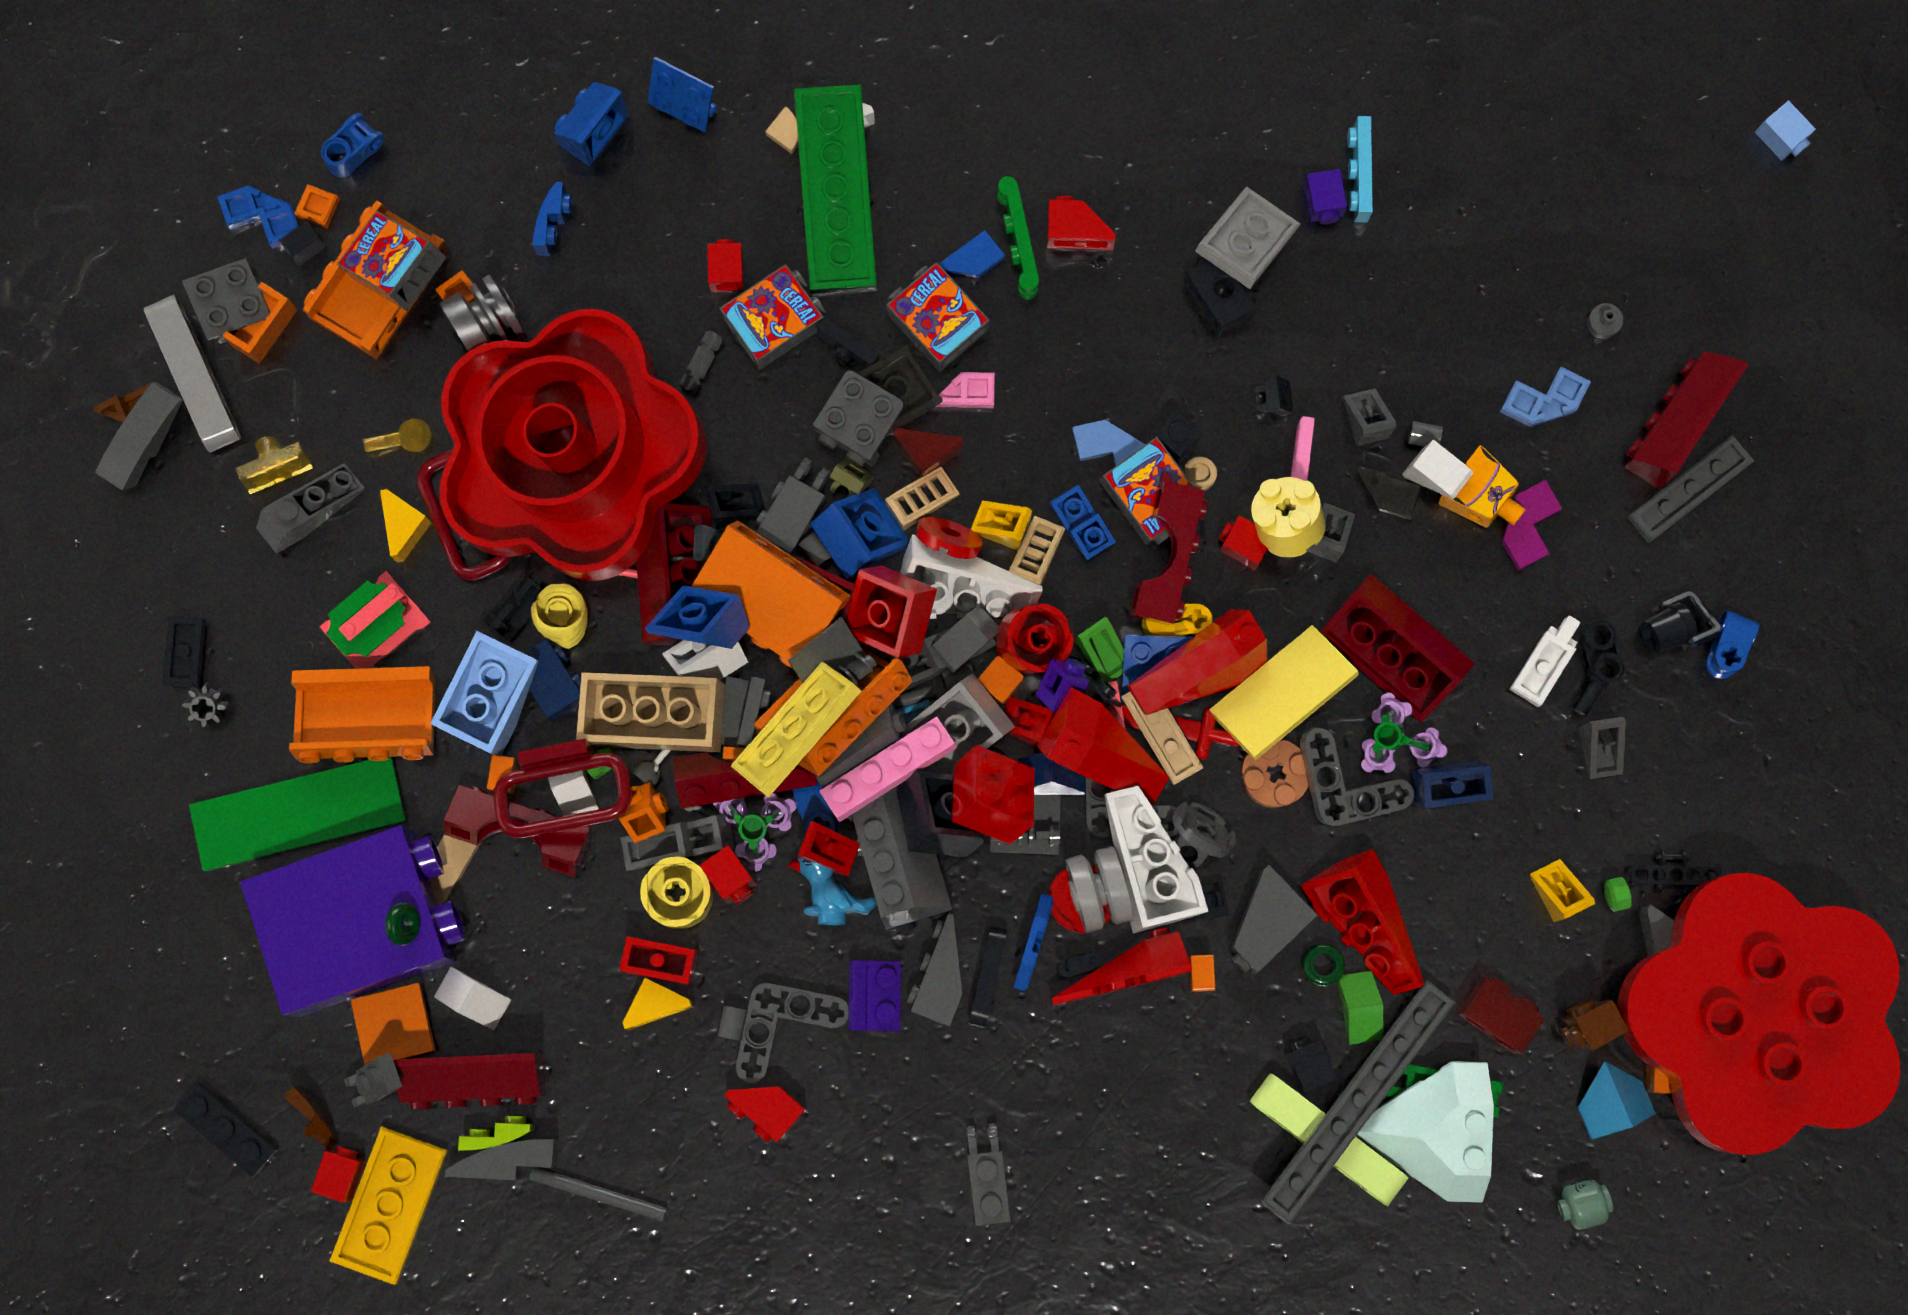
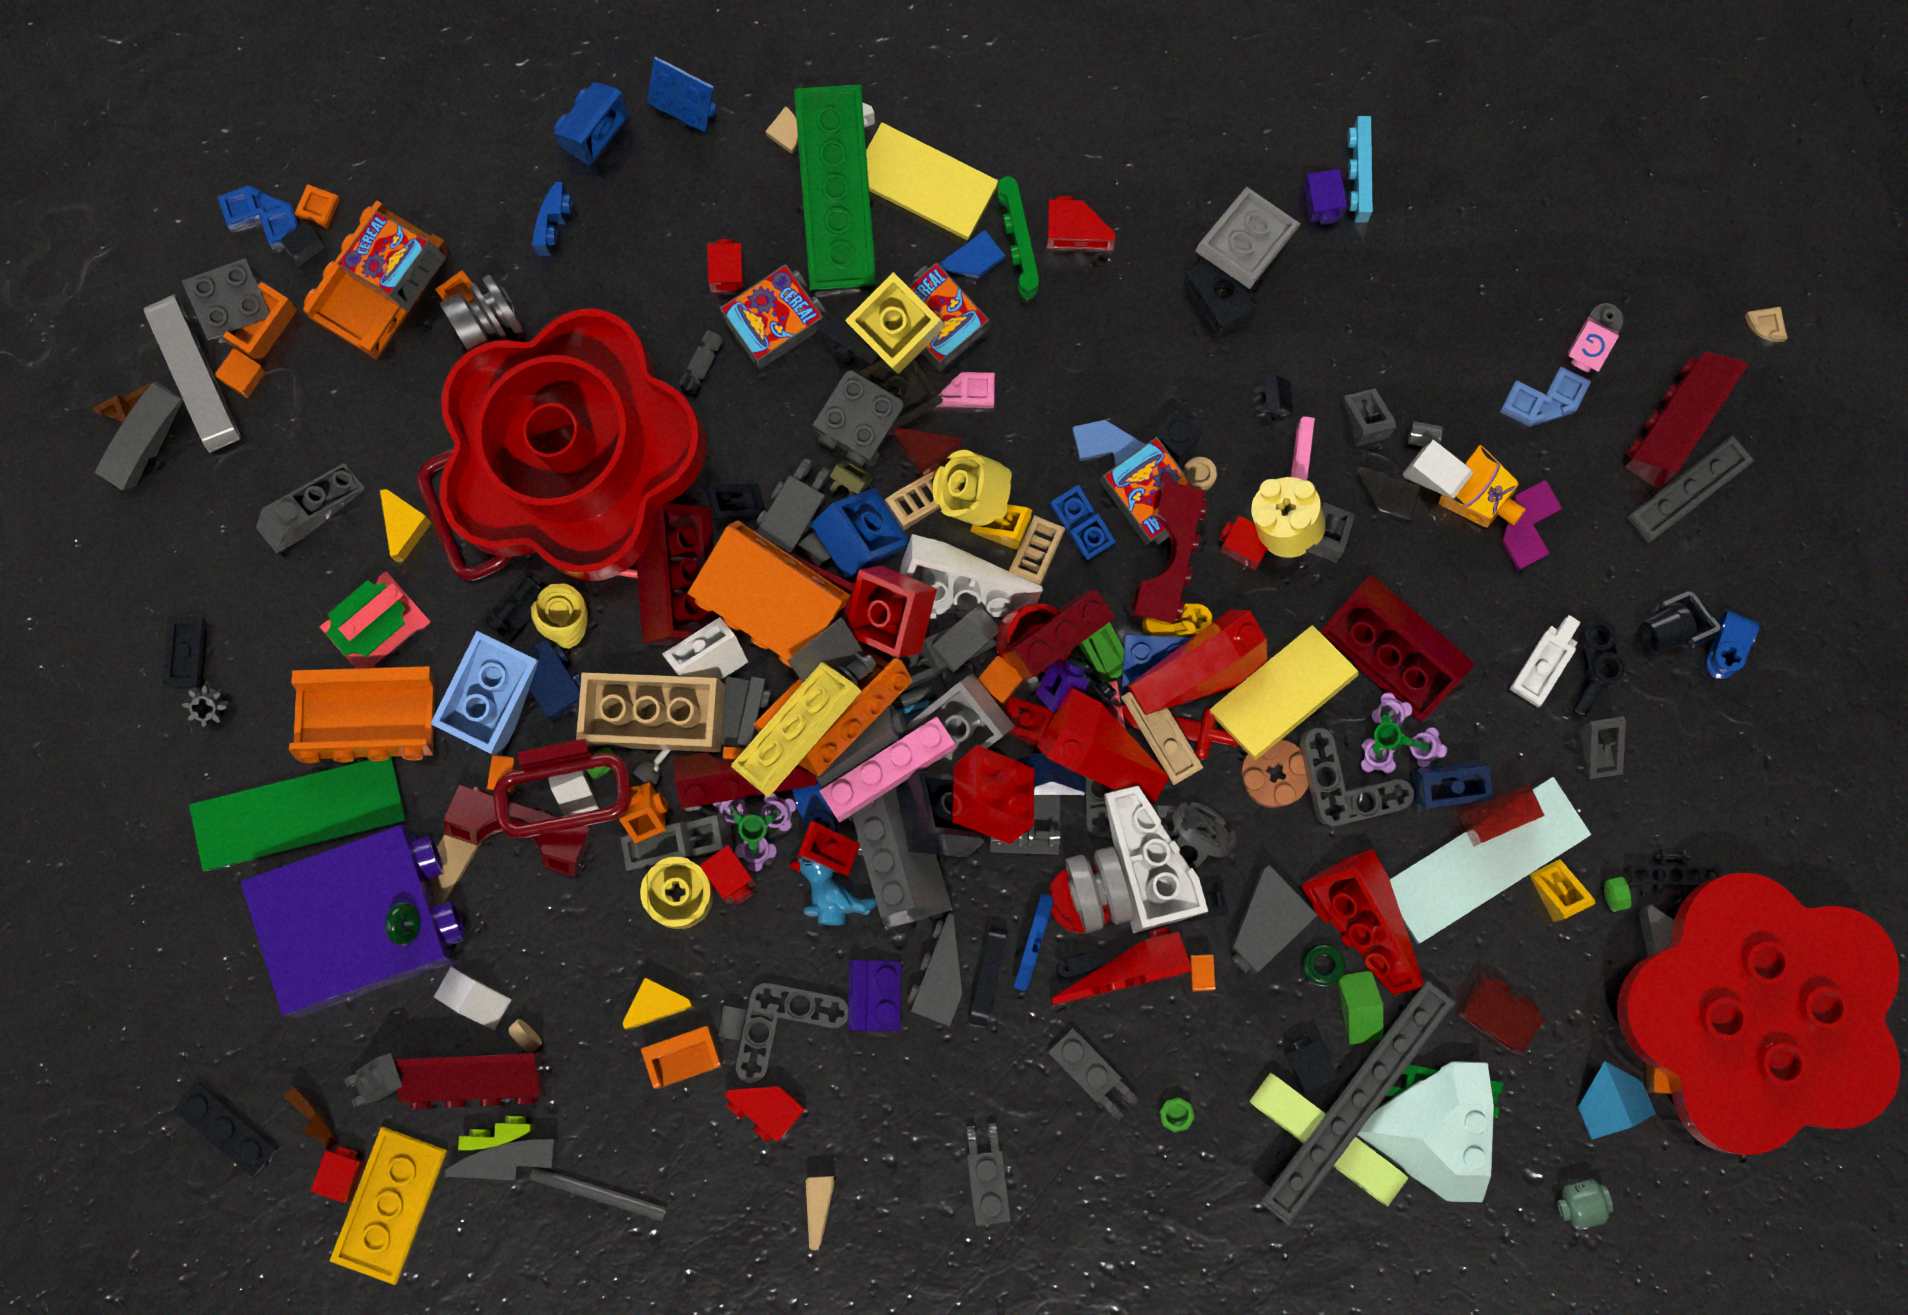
clear yellow tile [235,436,313,494] -> none
blue piece [321,113,385,178] -> none
orange tile [351,983,436,1065] -> none
clear yellow plate [363,419,432,452] -> none
red brick [619,936,699,986] -> none
blue slope [646,585,750,649] -> none
clear light blue tile [693,525,724,563] -> none
red tile [916,517,983,559] -> none
reddish brown brick [1560,1000,1629,1052] -> none
light blue brick [1755,100,1816,161] -> none
none -> orange piece [215,348,266,398]
none -> tan tile [509,1019,542,1053]
none -> orange panel [641,1026,723,1089]
none -> tan slope [806,1176,835,1250]
none -> light yellow brick [845,272,946,374]
none -> light yellow tile [866,123,999,241]
none -> light yellow brick [933,450,1012,526]
none -> dark red arch [1003,589,1115,679]
none -> dark grey hinge [1048,1028,1139,1121]
none -> bright green tile [1159,1097,1195,1133]
none -> light aqua tile [1390,777,1591,944]
none -> clear red brick [1459,784,1545,847]
none -> bright pink brick [1568,316,1619,372]
none -> tan tile [1745,307,1787,342]

